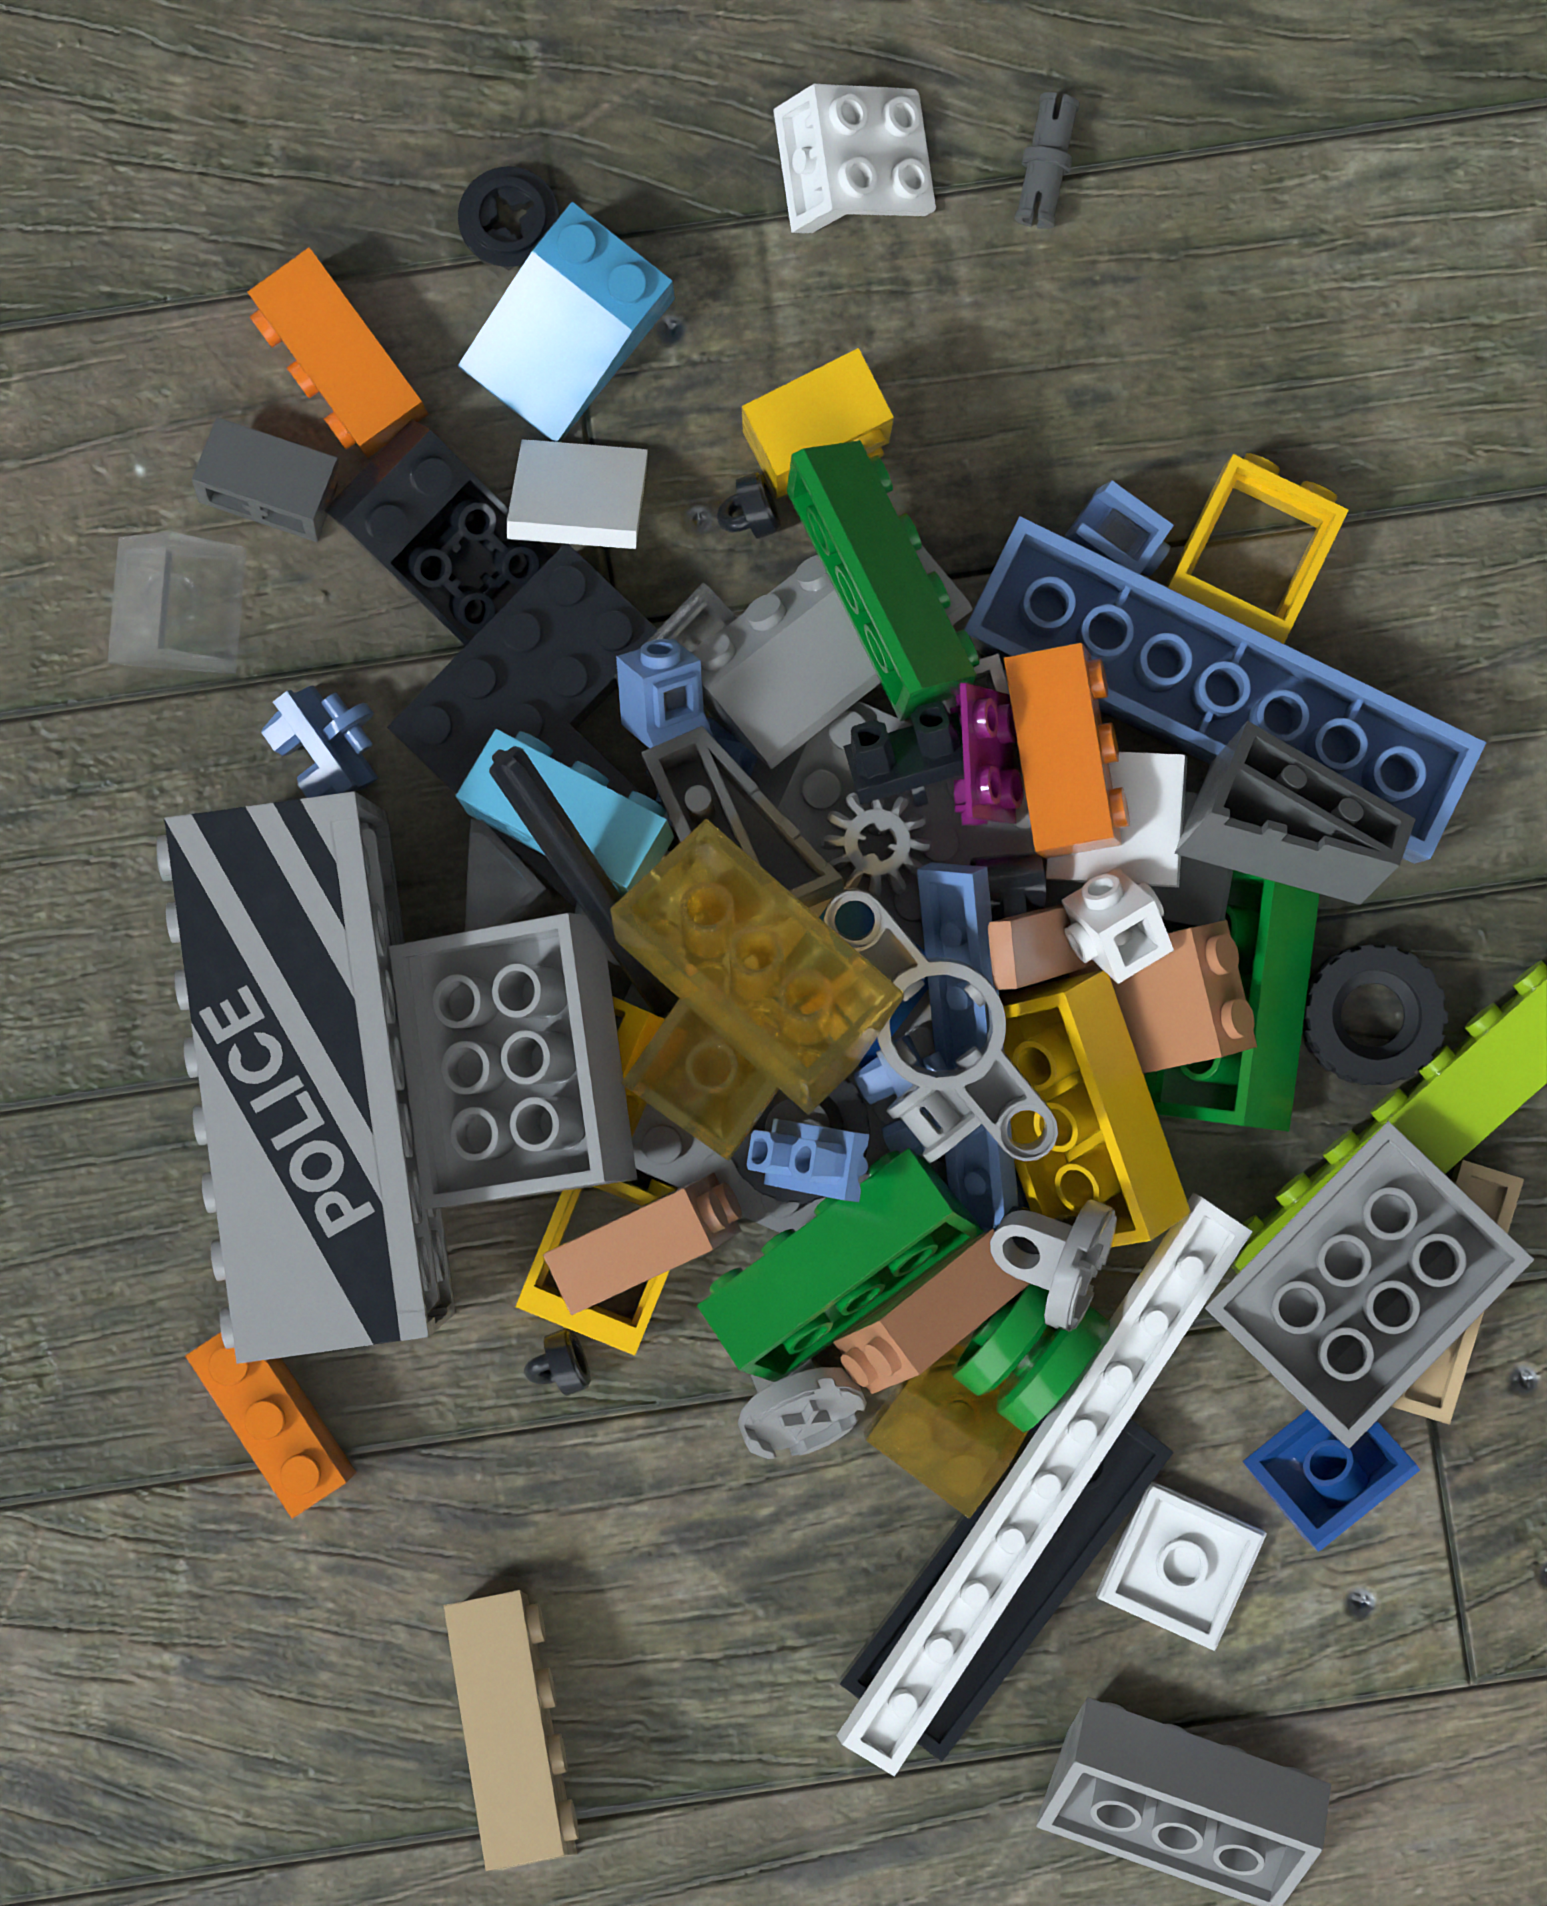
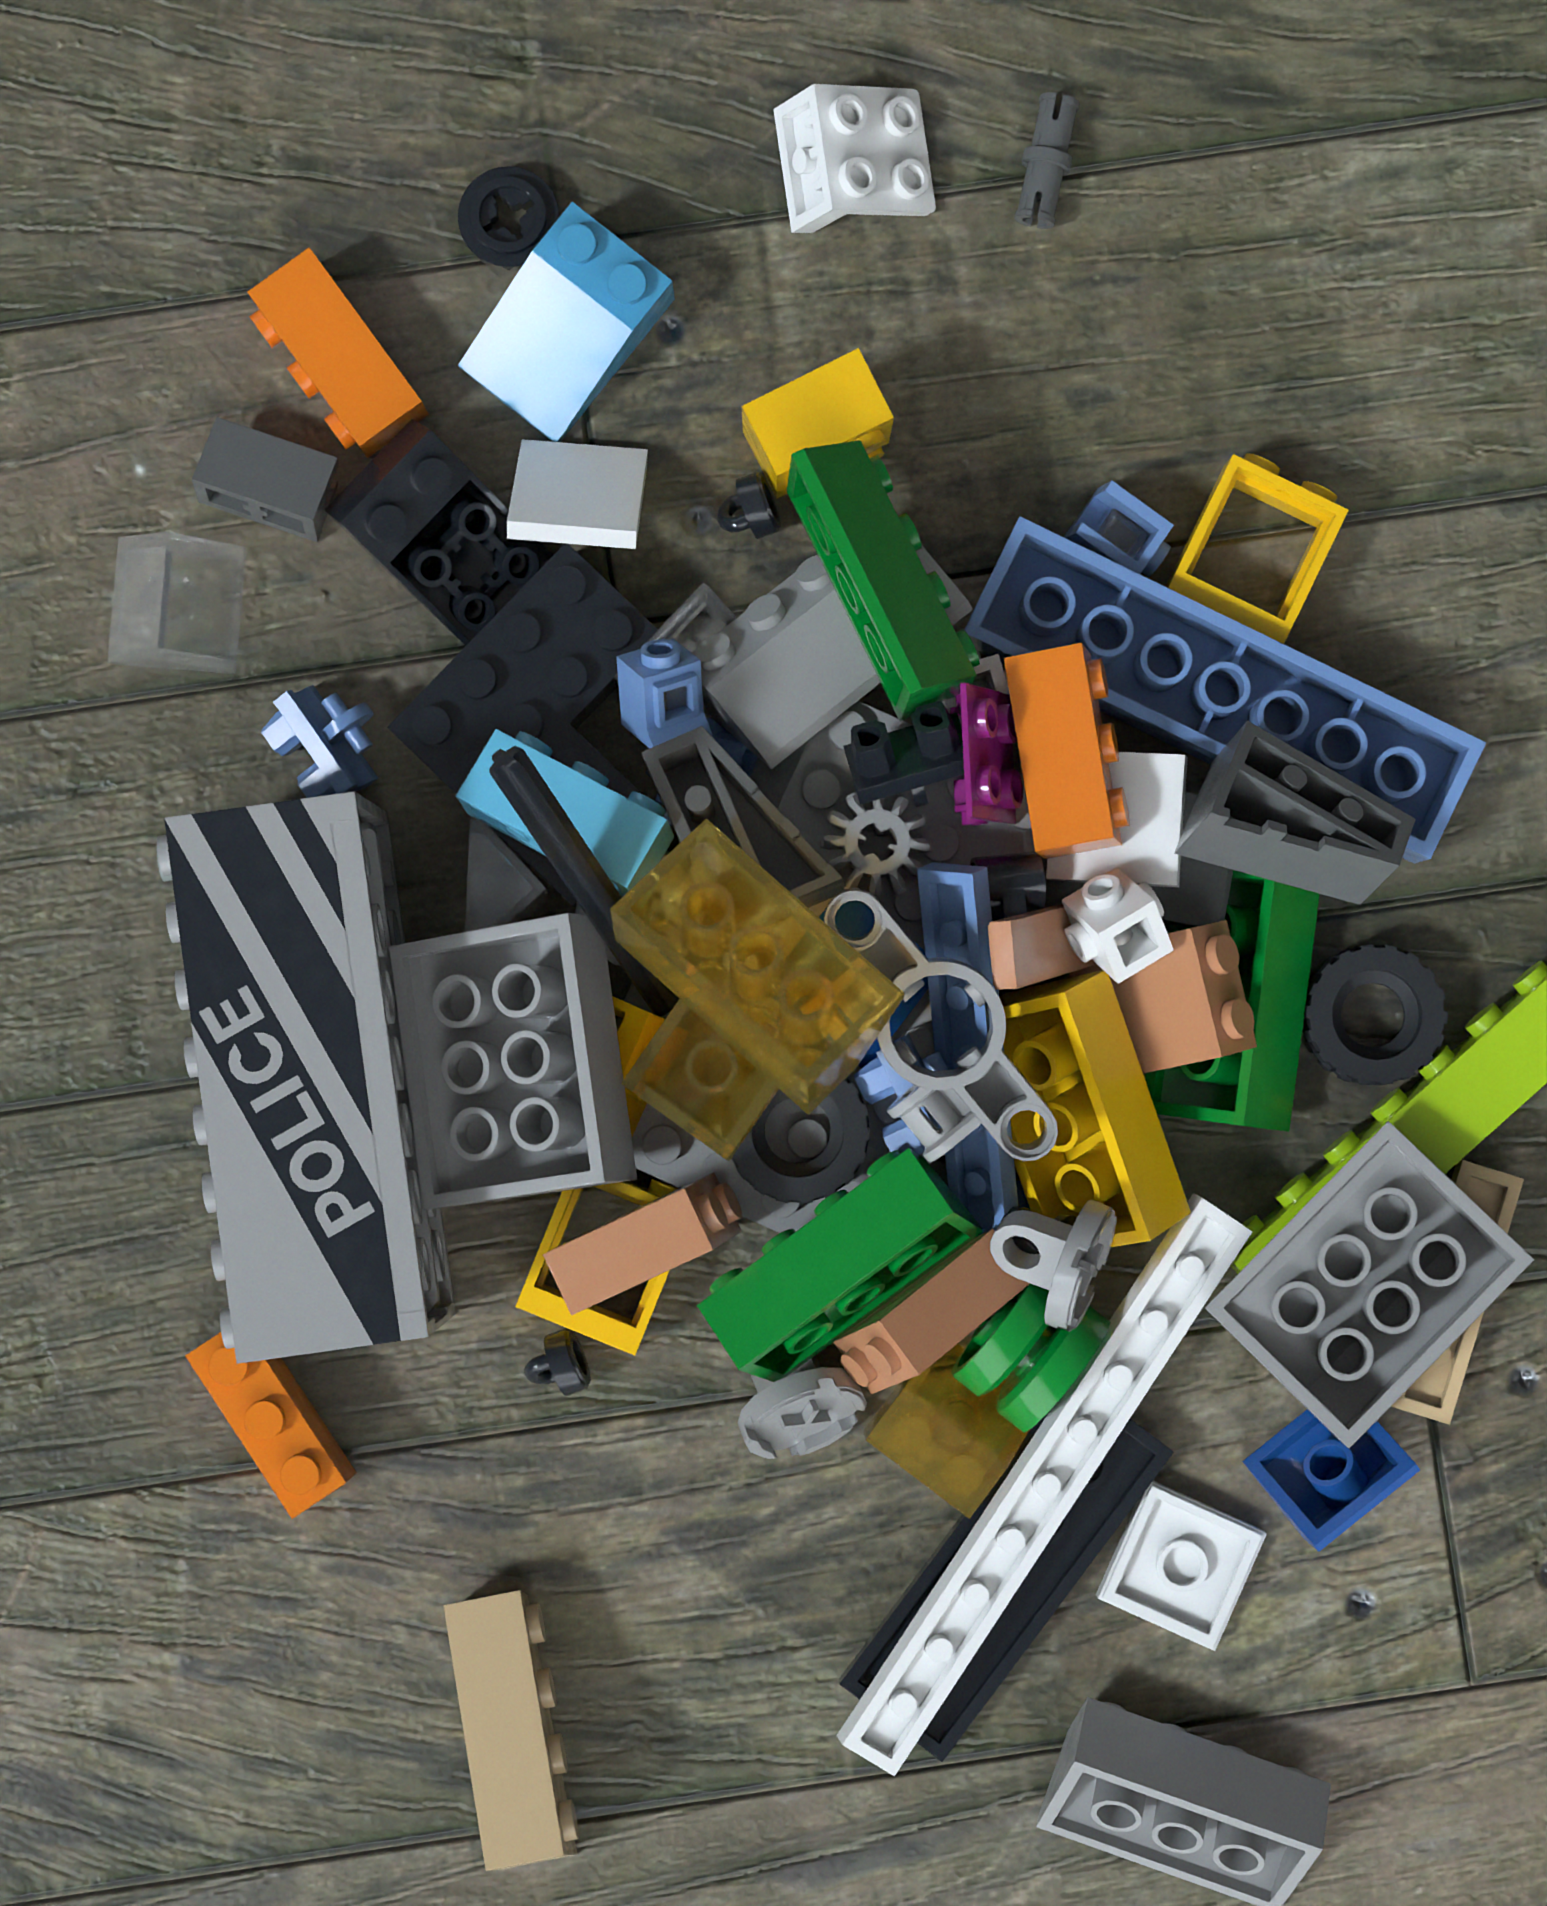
medium blue hips [747,1118,869,1202] -> none

